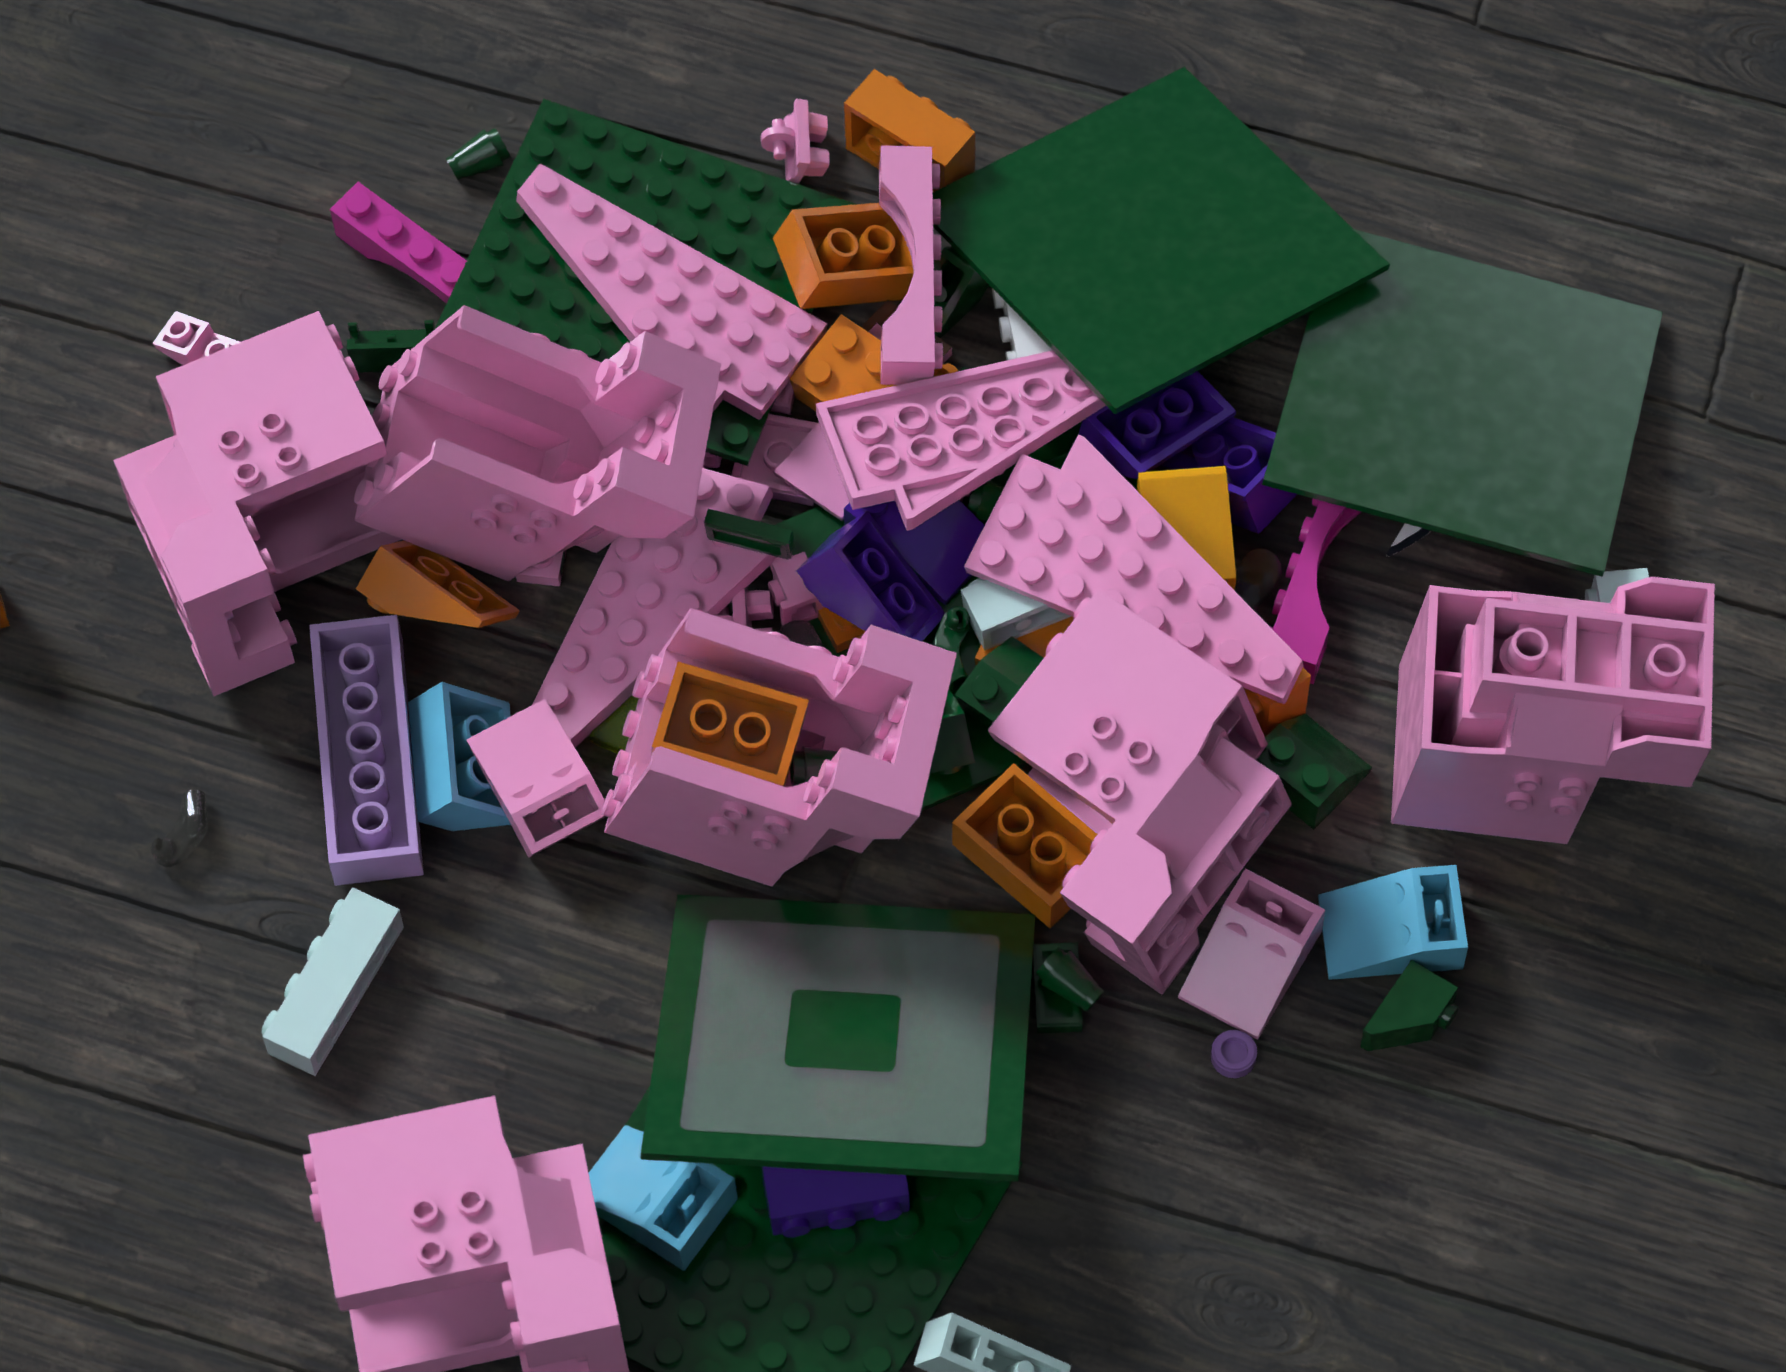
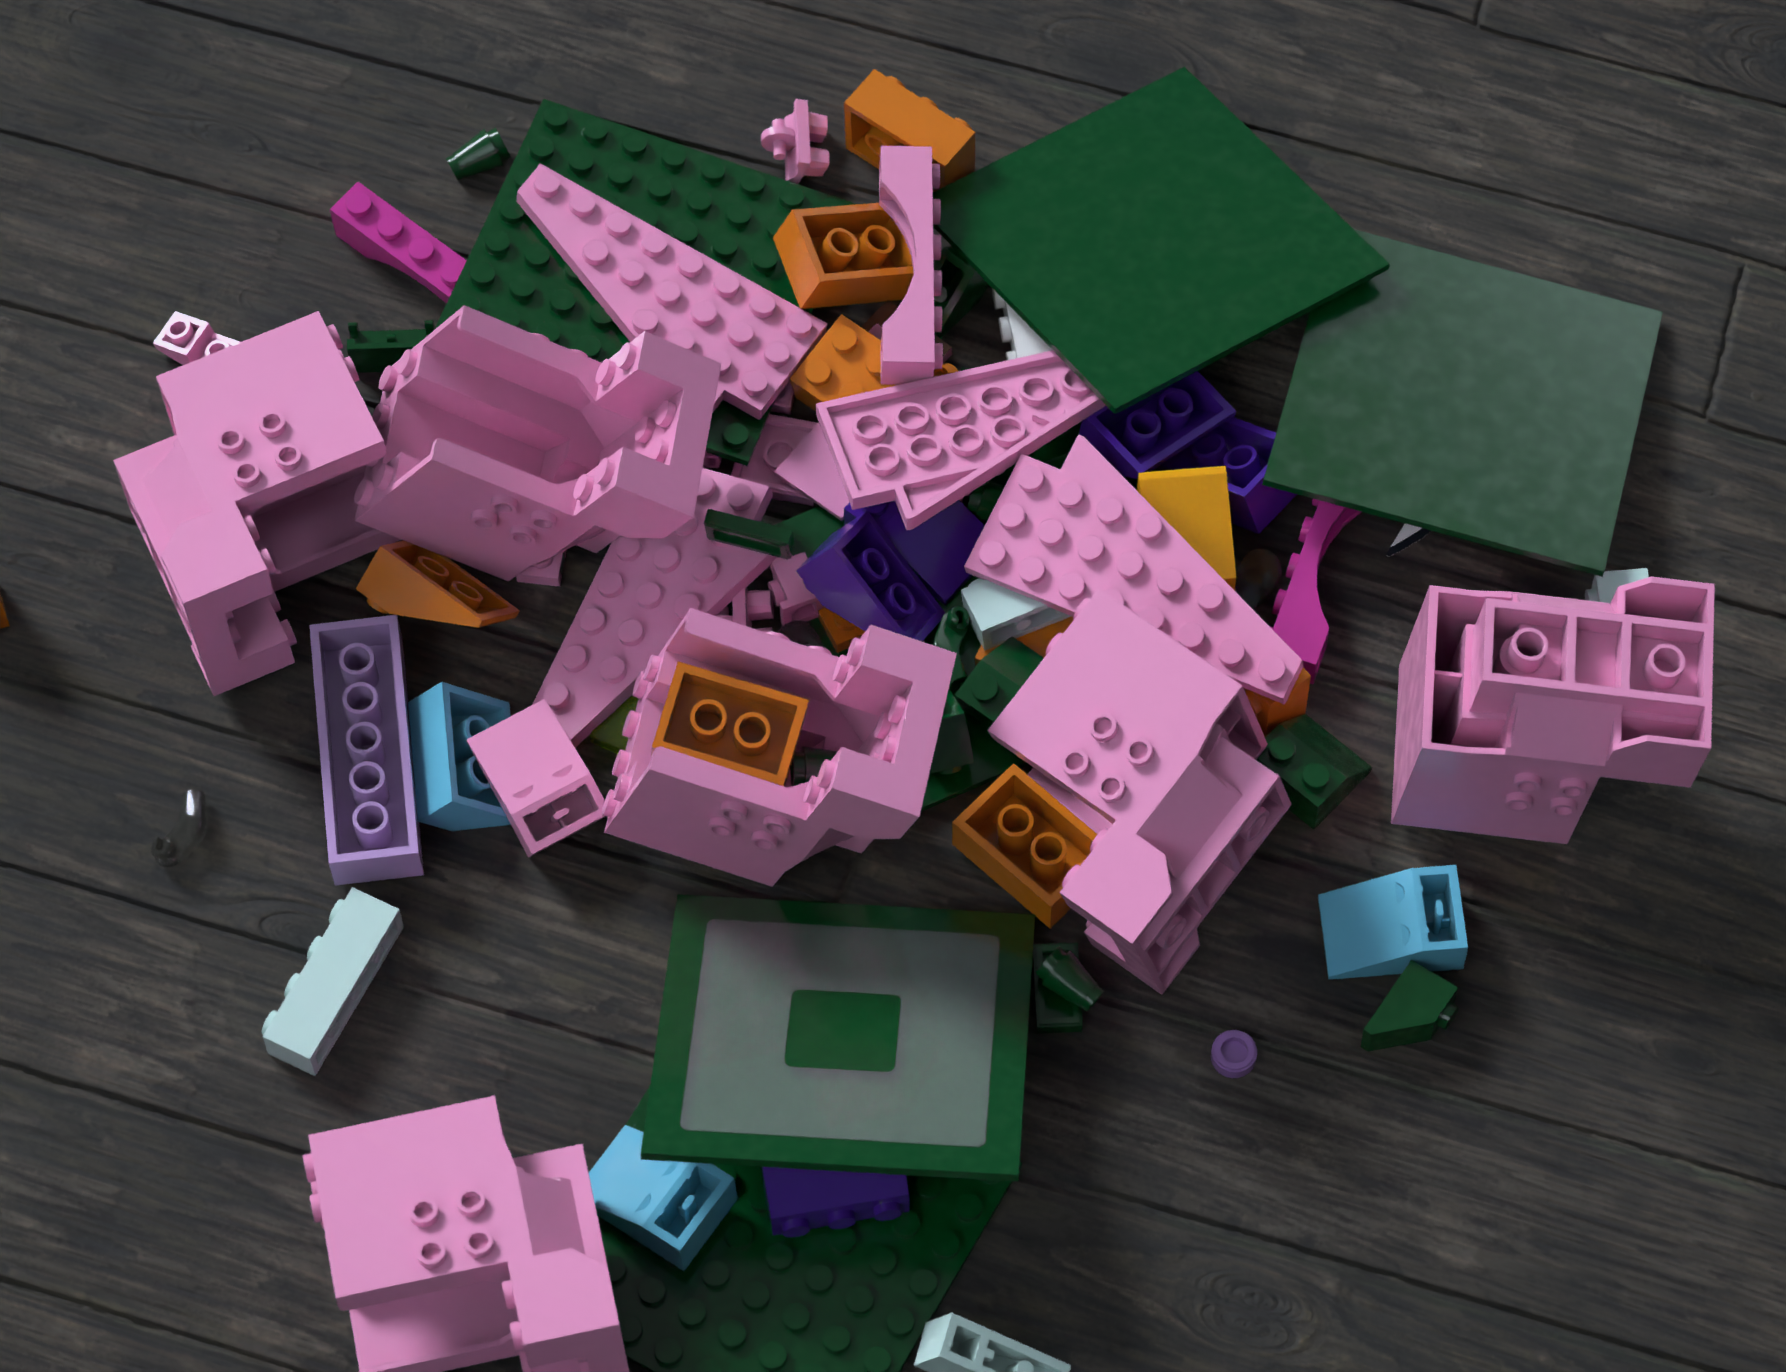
bright pink slope [1178,868,1325,1040] -> none

